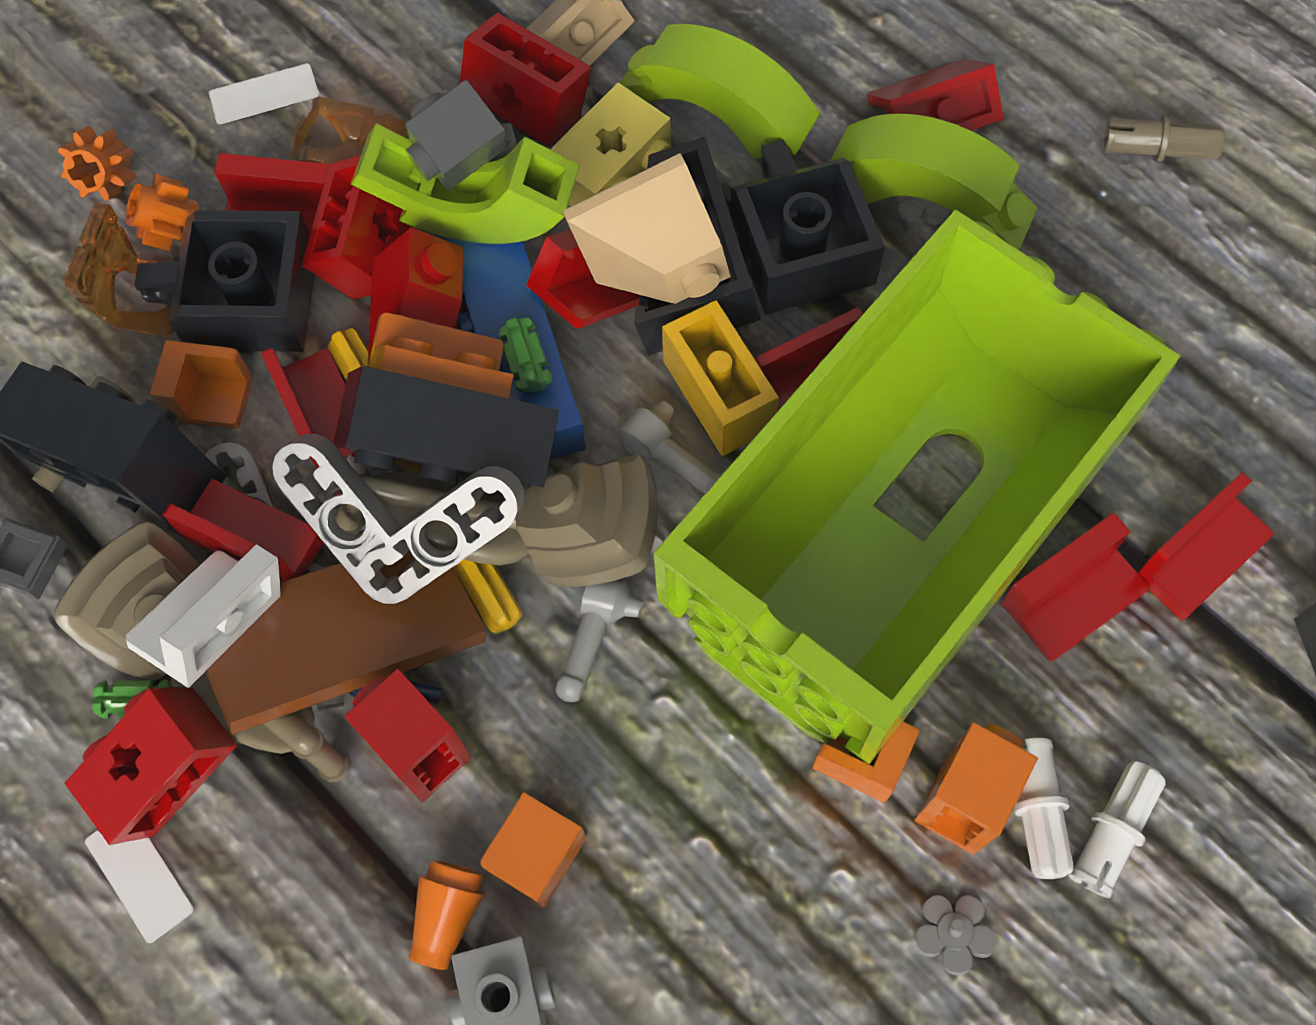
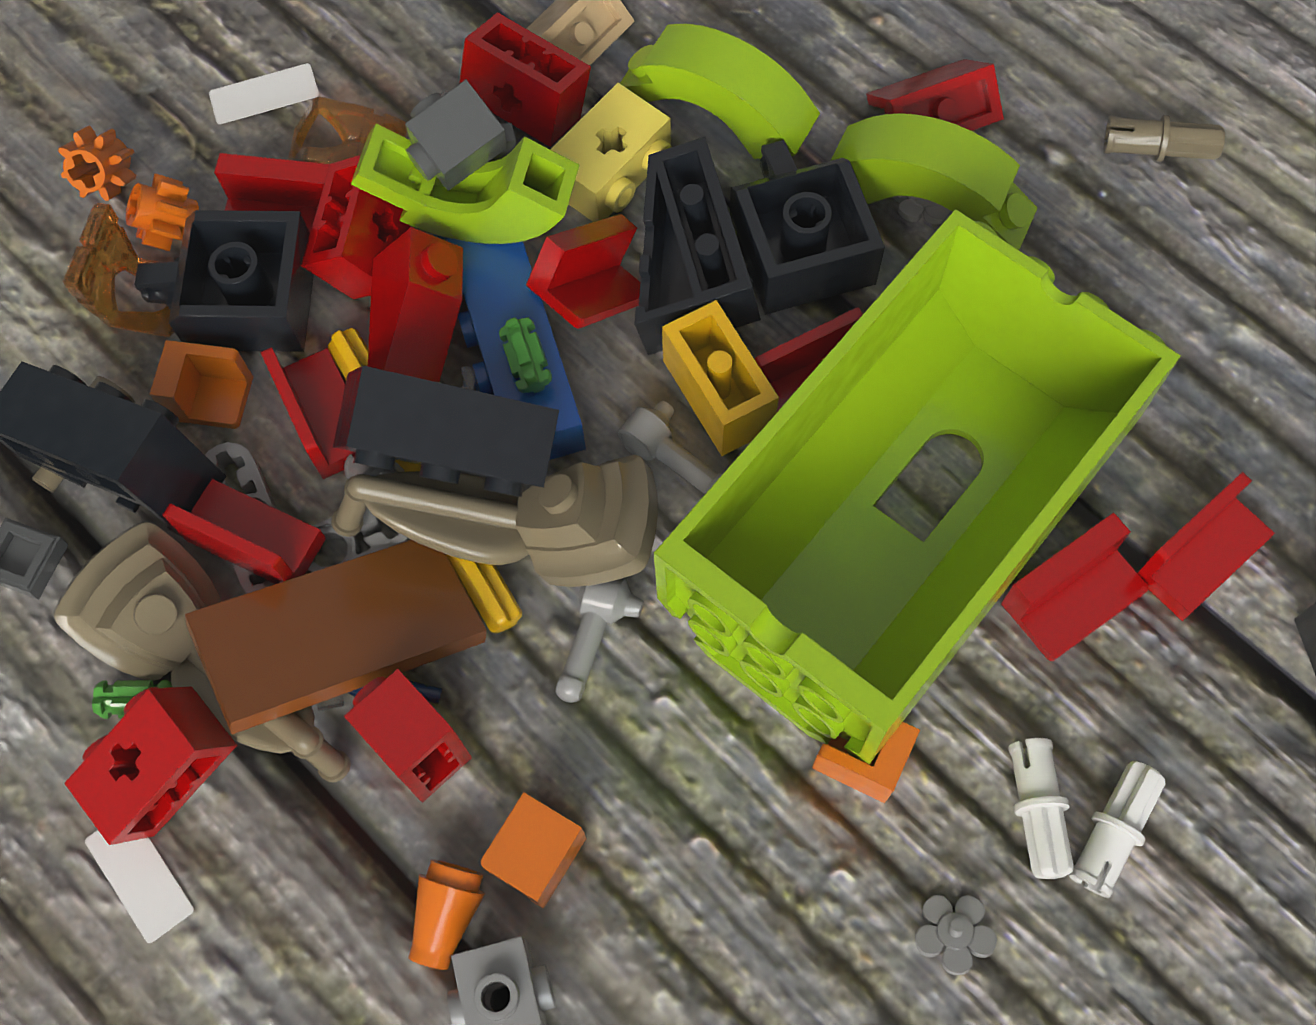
white panel [125,544,281,688] -> none
beam [272,434,525,604] -> none
orange bracket [369,313,513,398] -> none
tan slope [562,153,731,304] -> none
orange brick [914,722,1038,855] -> none

